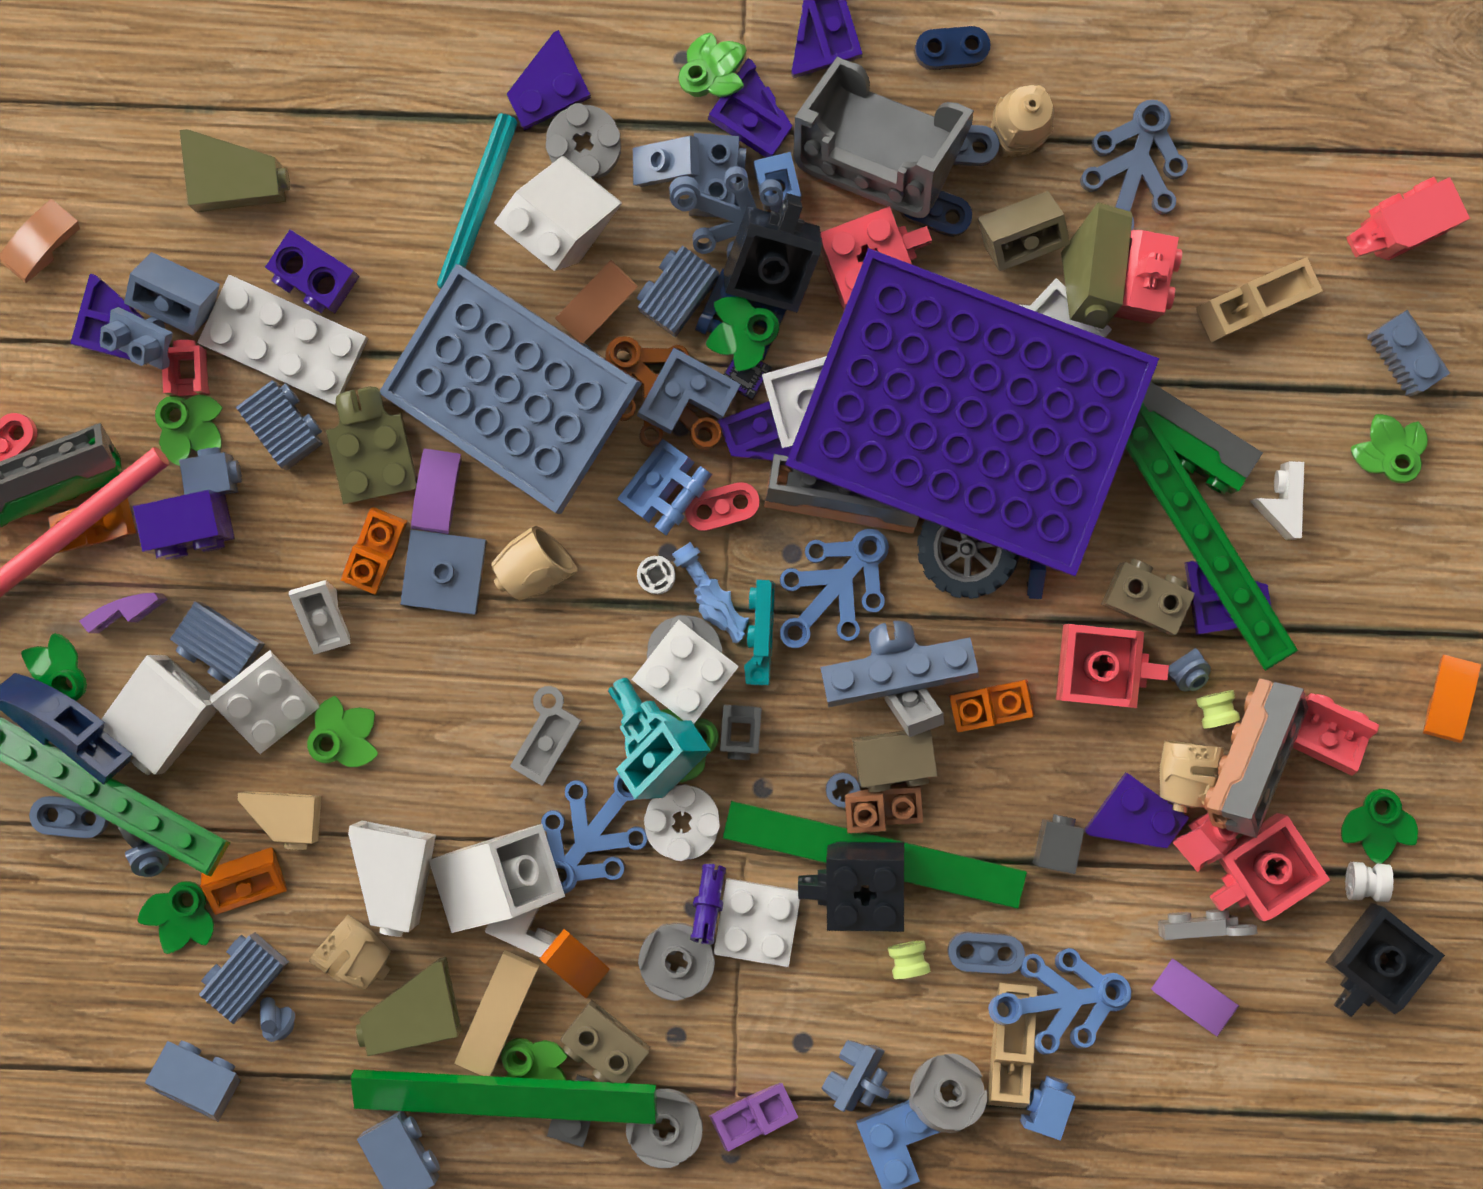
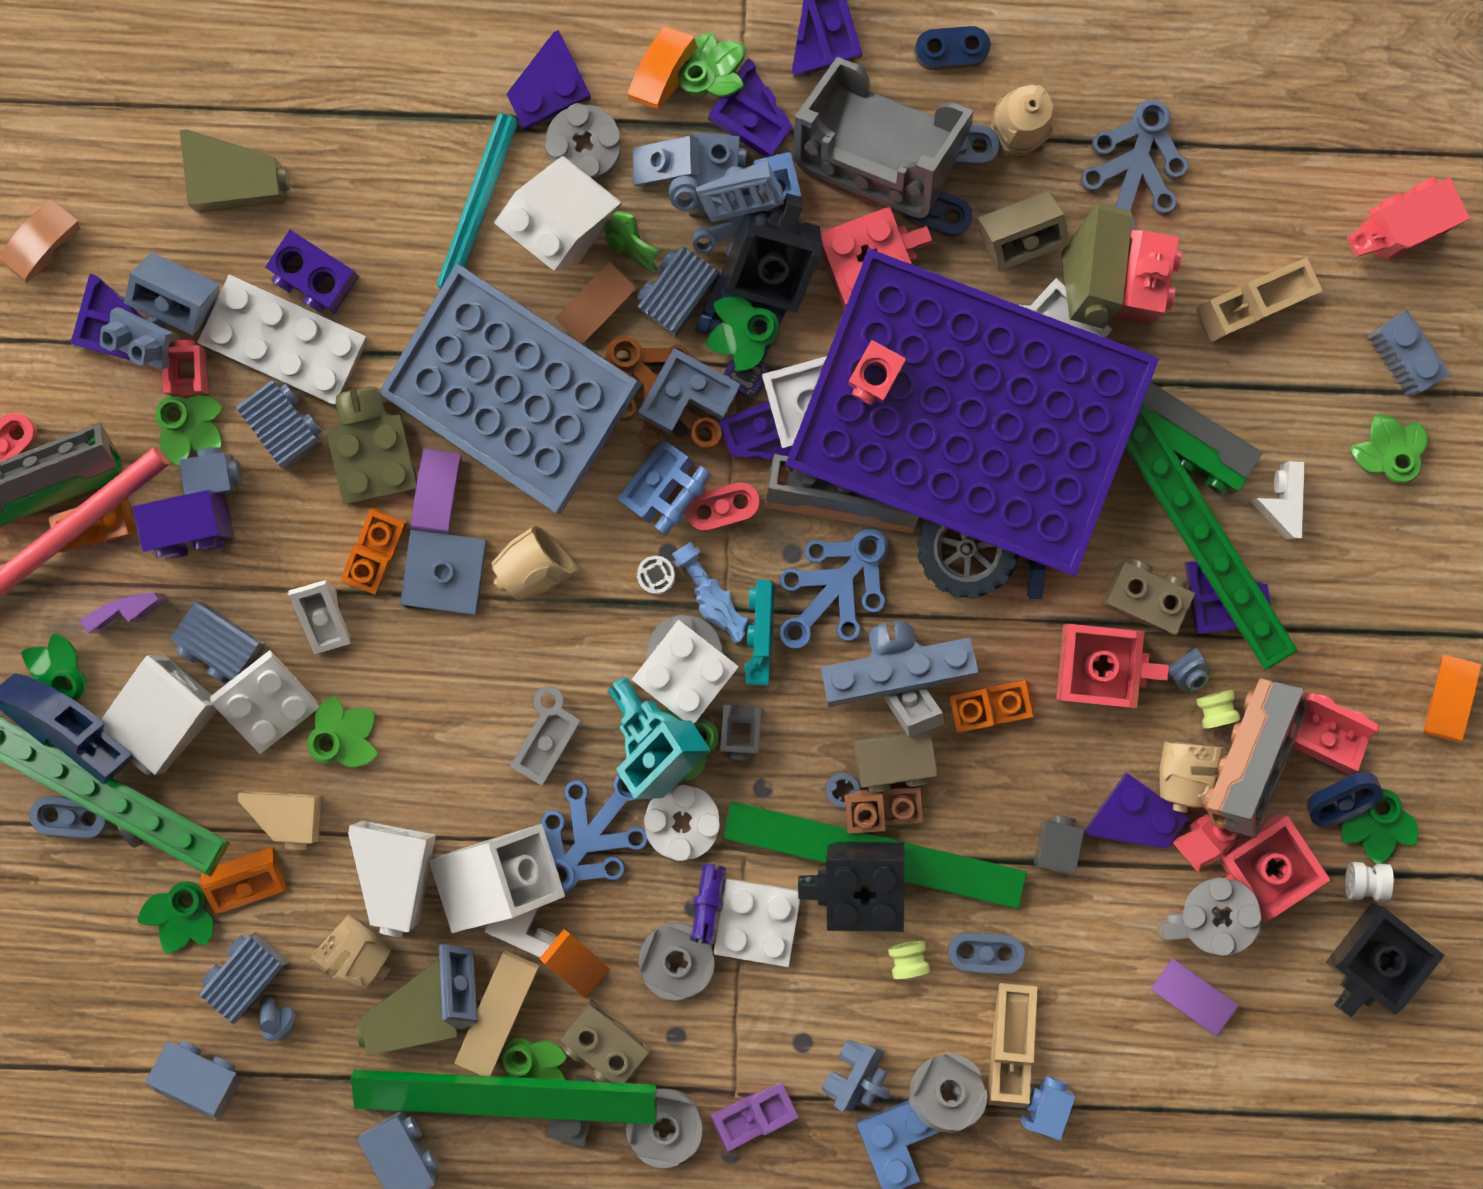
sand blue plate [125,841,169,877] -> none
medium blue plant [989,948,1131,1055] -> none
none -> sand blue slope [439,944,477,1030]
none -> bright green plate [604,212,659,271]
none -> orange slope [628,27,698,110]
none -> sand blue slope [696,159,784,222]
none -> coral brick [848,340,906,405]
none -> light grey plate [1182,877,1262,956]
none -> dark blue plate [1307,772,1383,827]

